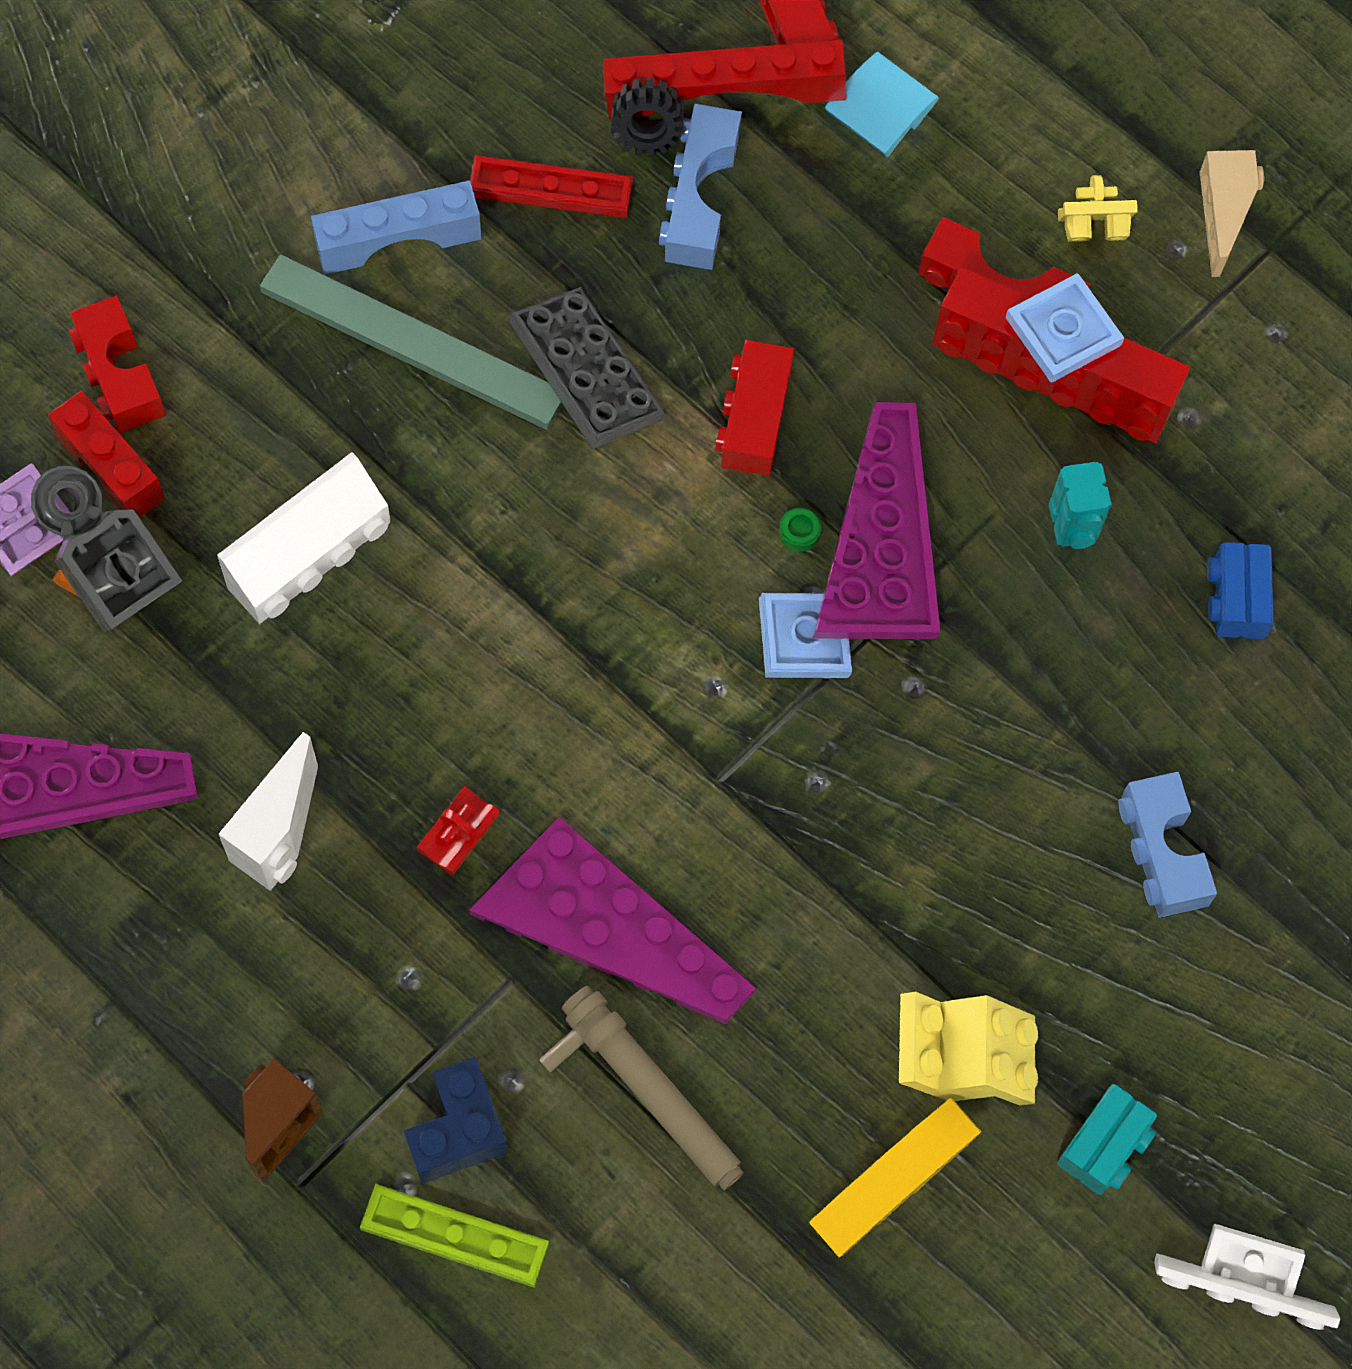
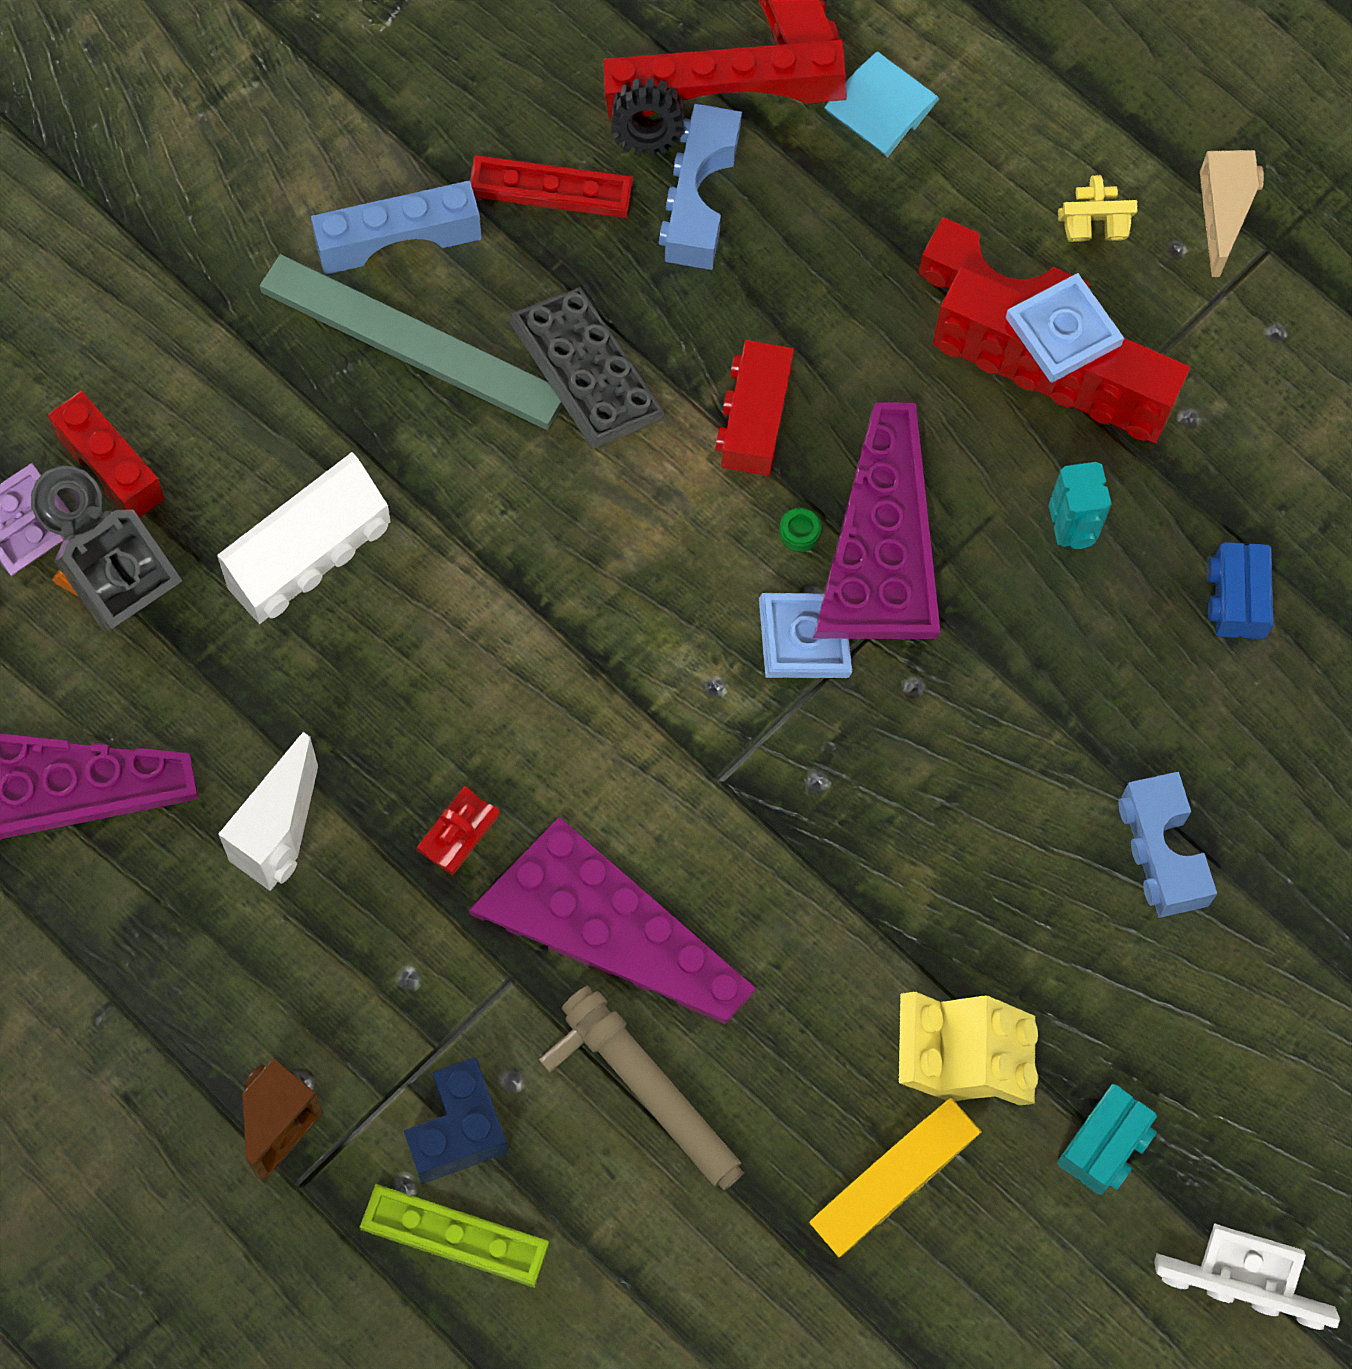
red arch [68,295,166,434] -> none

